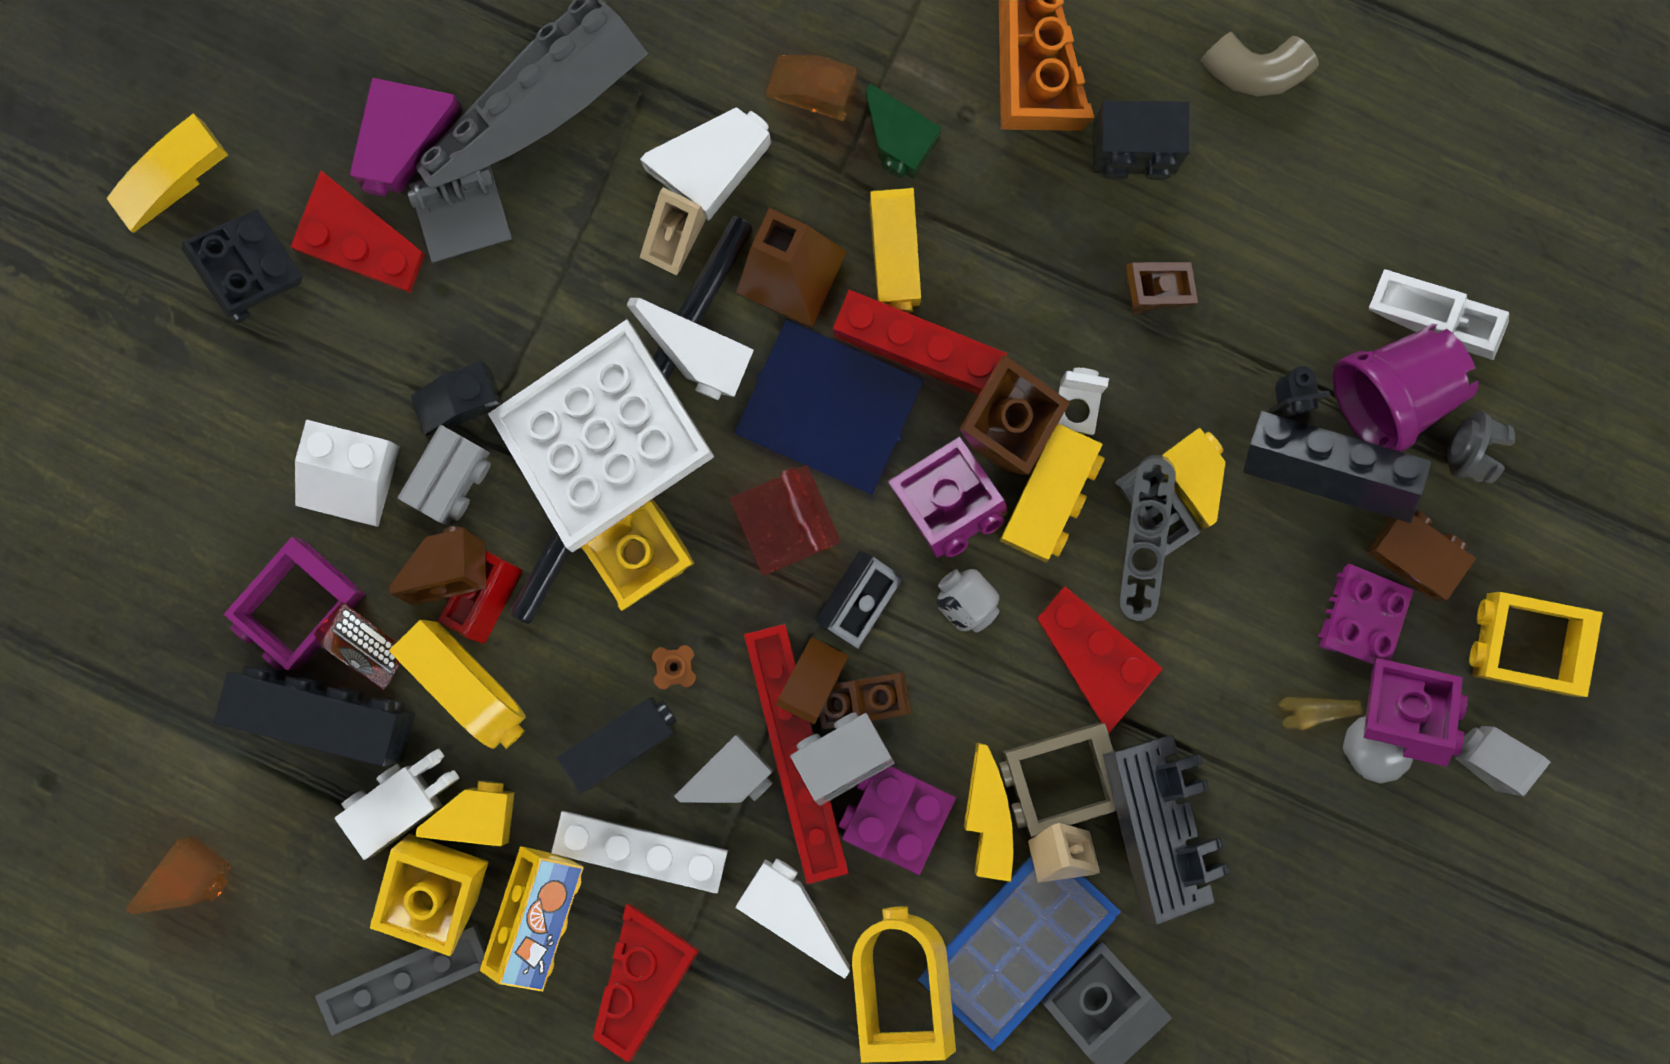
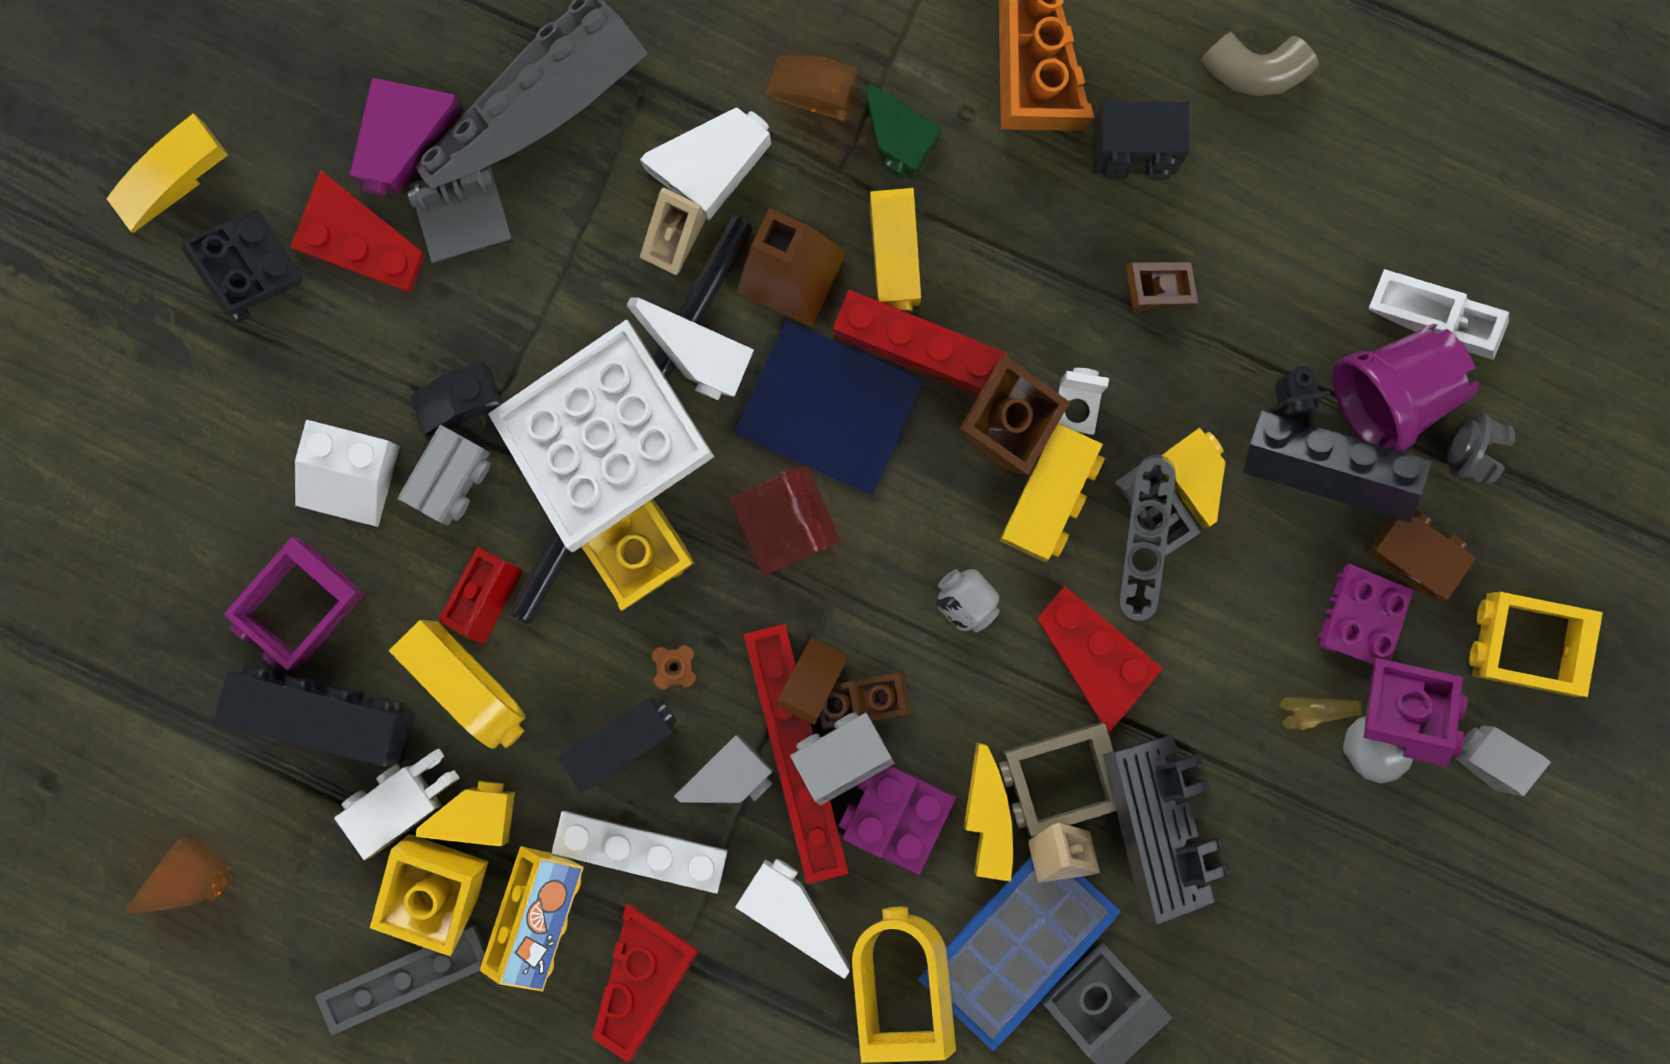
slope [313,601,400,690] -> none
reddish brown slope [389,527,486,606] -> none
black slope [816,551,904,648] -> none
plate [888,437,1008,558] -> none

